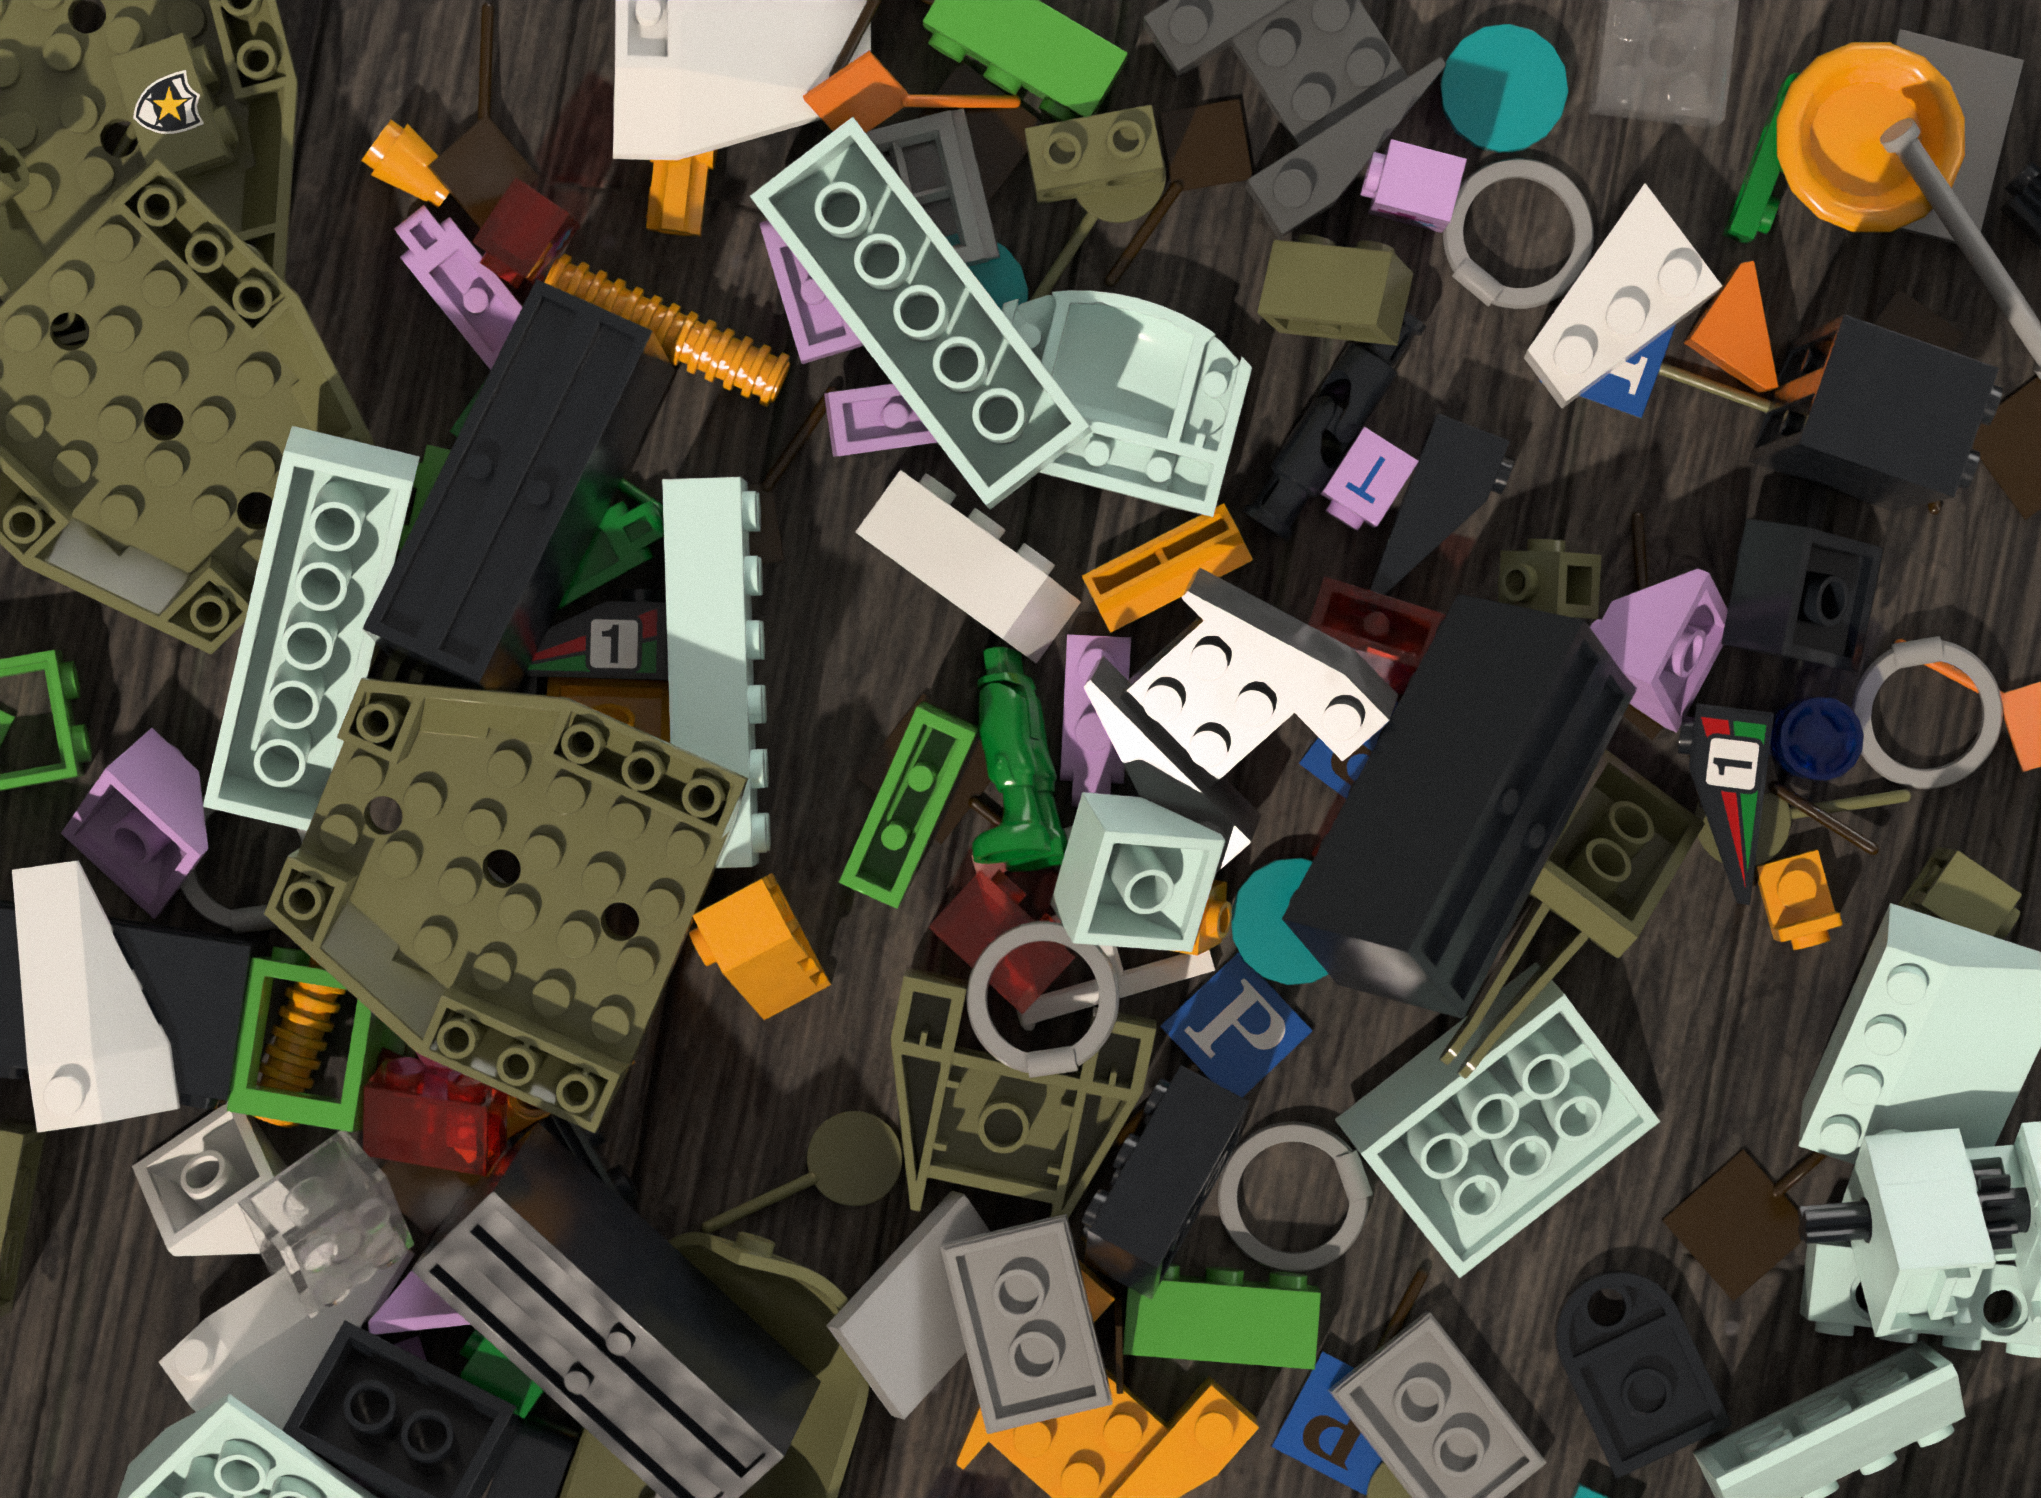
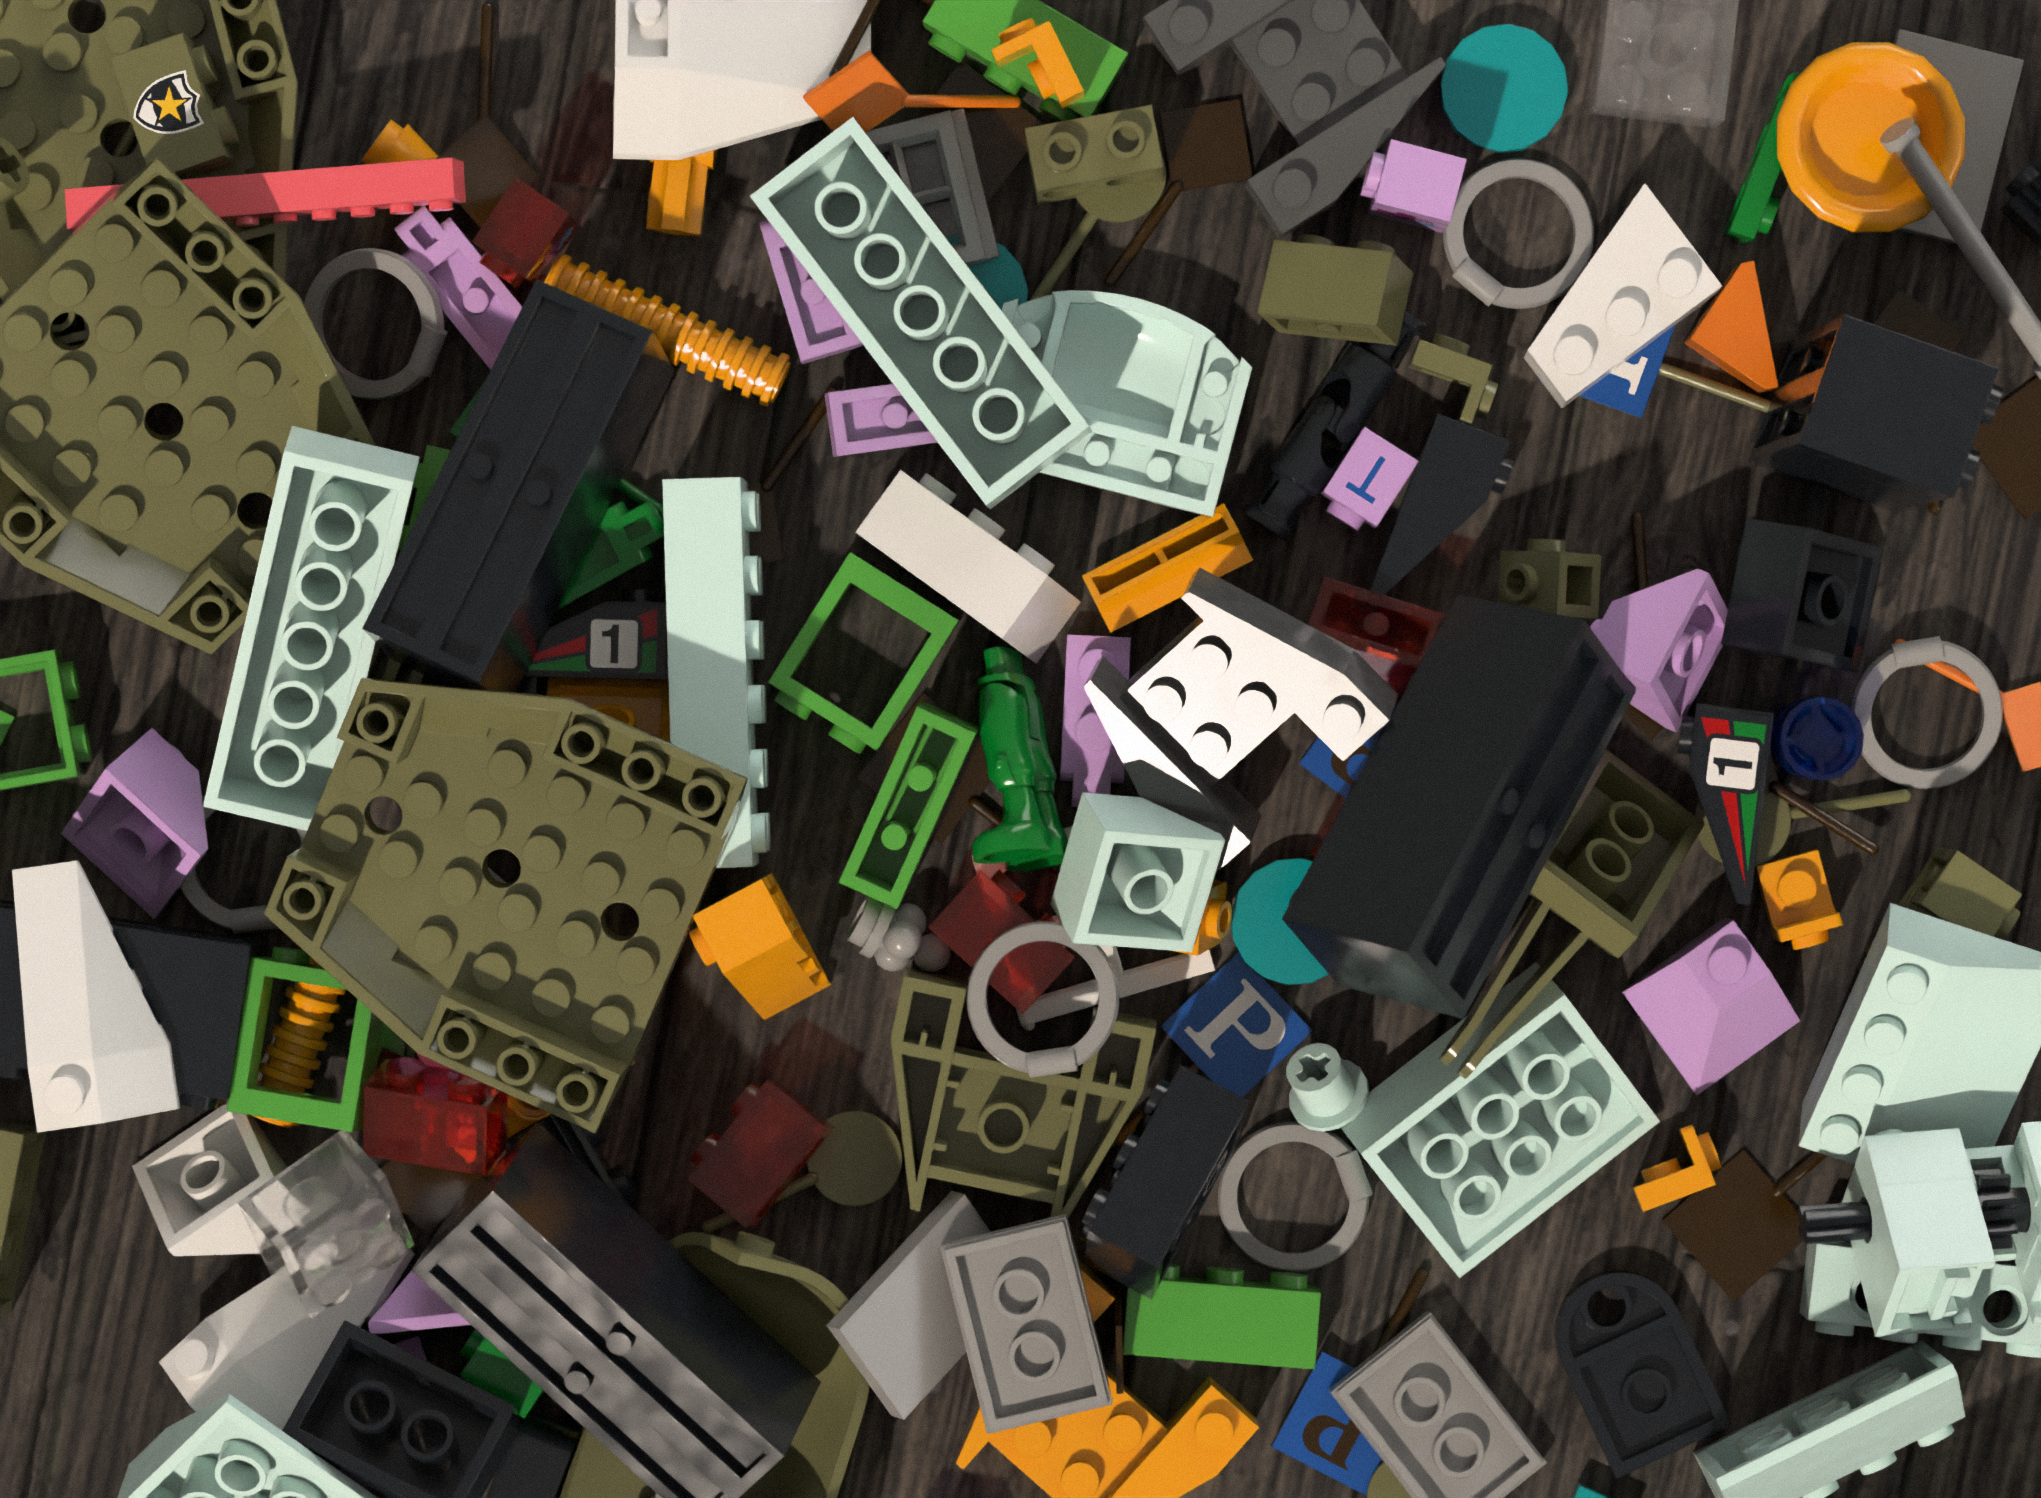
none -> coral piece [65,157,466,231]
none -> light grey piece [304,248,448,400]
none -> clear red brick [687,1079,835,1228]
none -> bright green window [768,552,960,754]
none -> light grey piece [846,896,951,972]
none -> light orange bracket [991,18,1085,108]
none -> light aqua piece [1286,1043,1369,1132]
none -> olive bracket [1408,333,1498,426]
none -> lavender slope [1621,917,1800,1095]
none -> light orange bracket [1632,1124,1722,1212]

